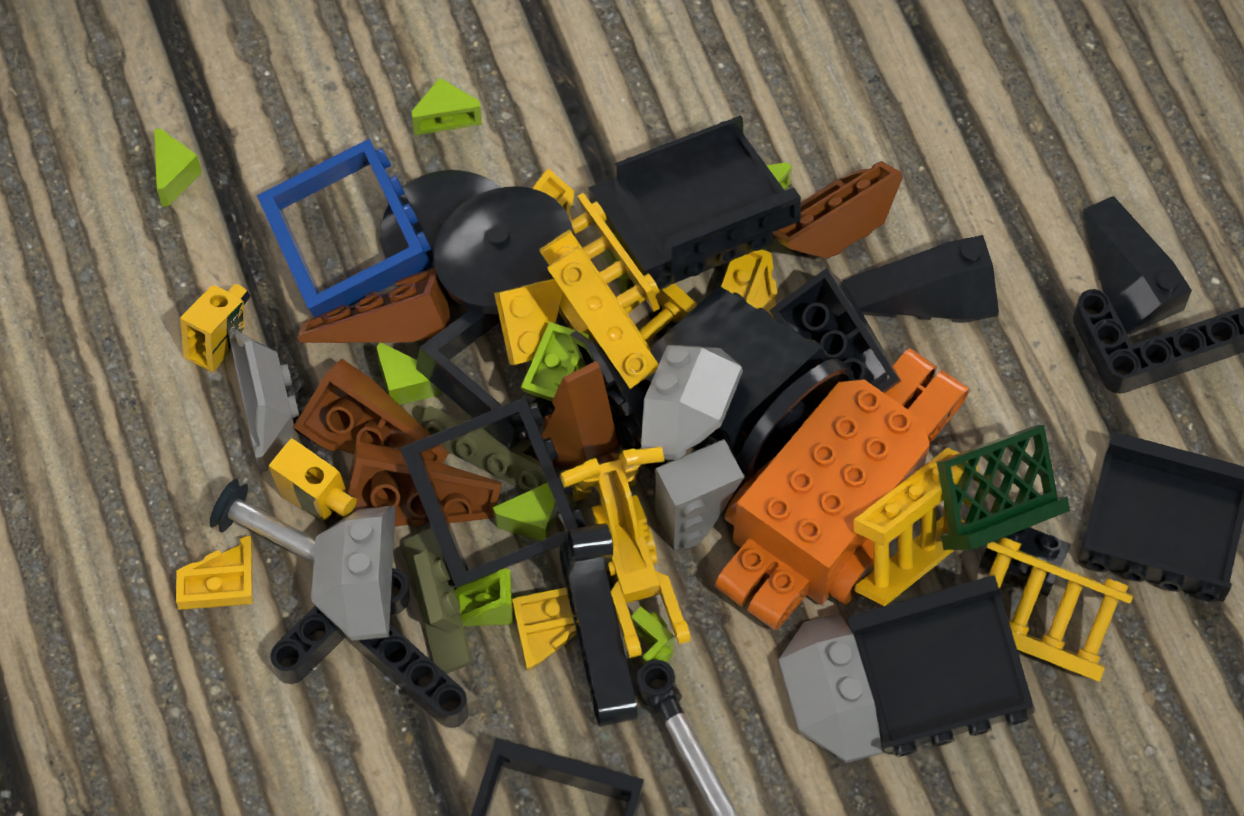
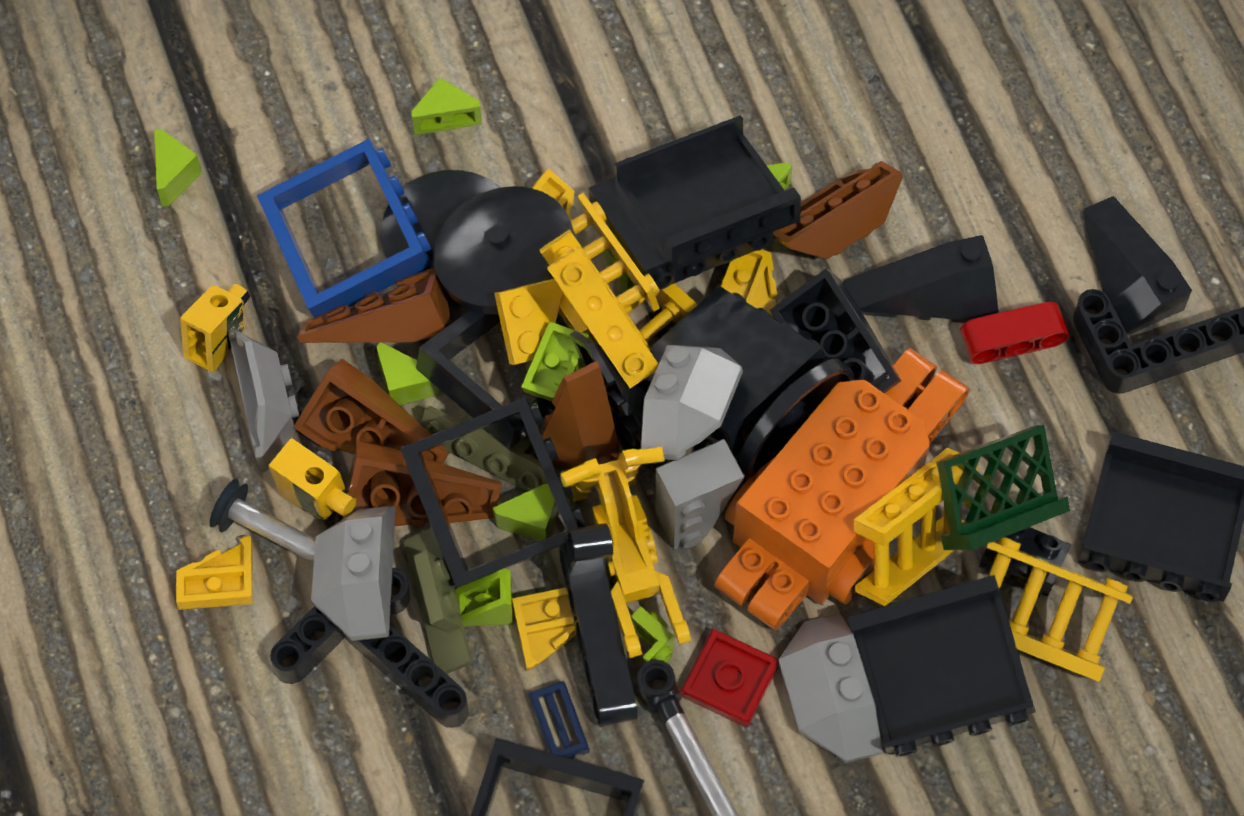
none -> dark blue tile [528,681,590,759]
none -> red tile [680,628,779,728]
none -> red beam [960,302,1069,364]

